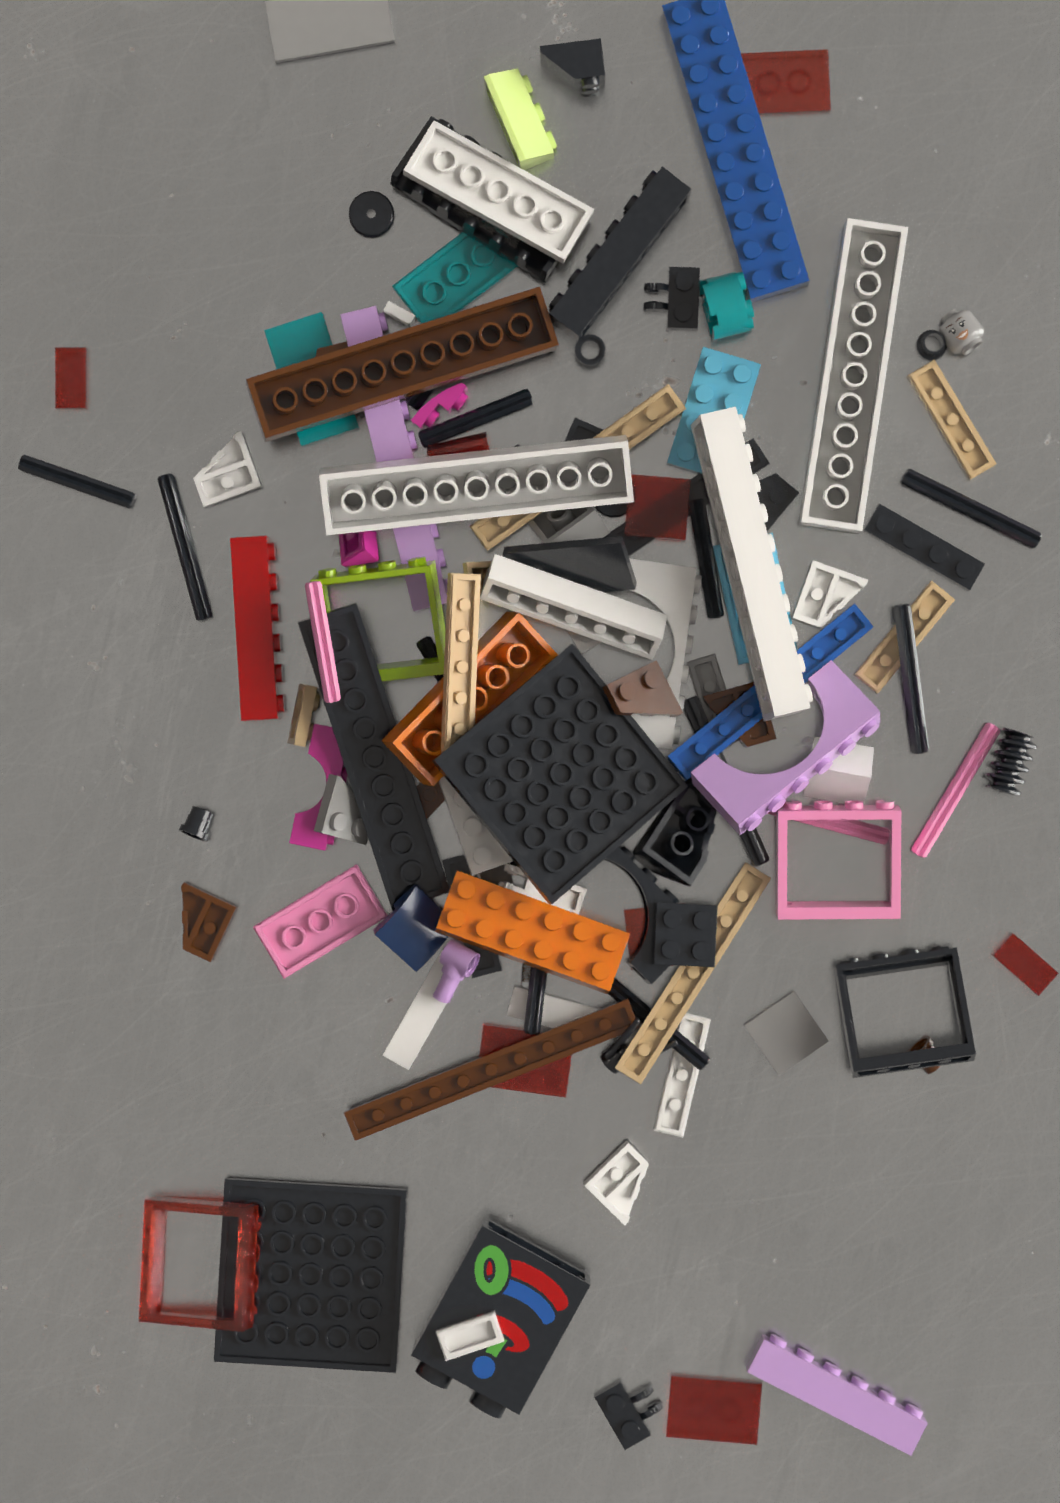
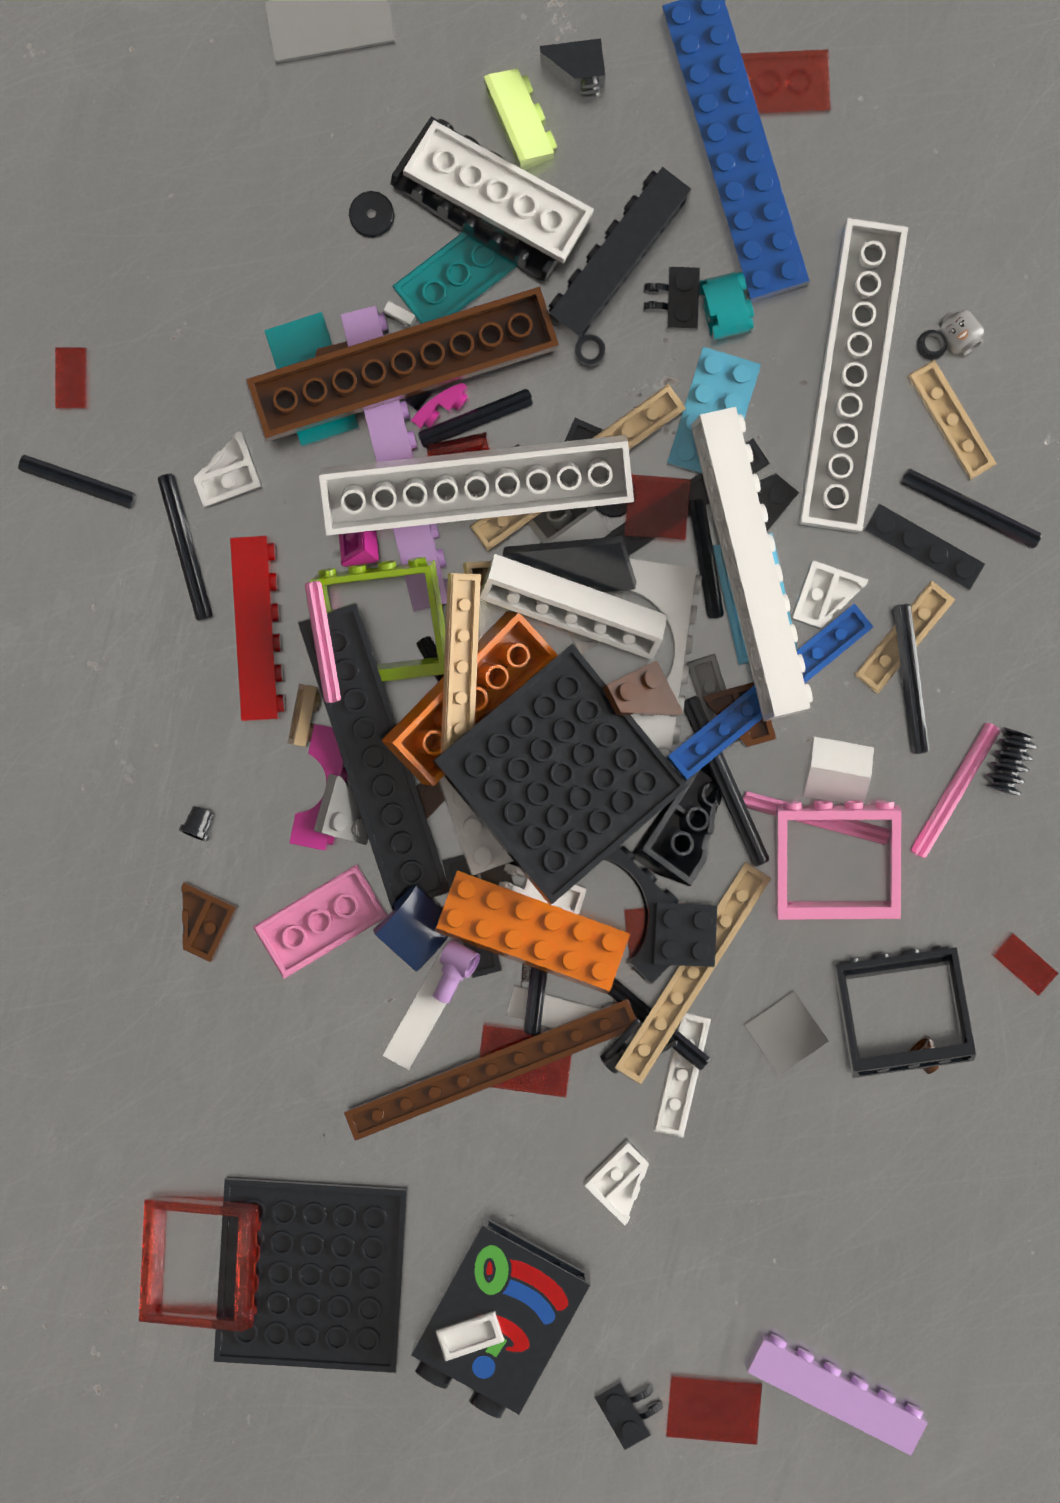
lavender arch [691,660,880,835] -> none

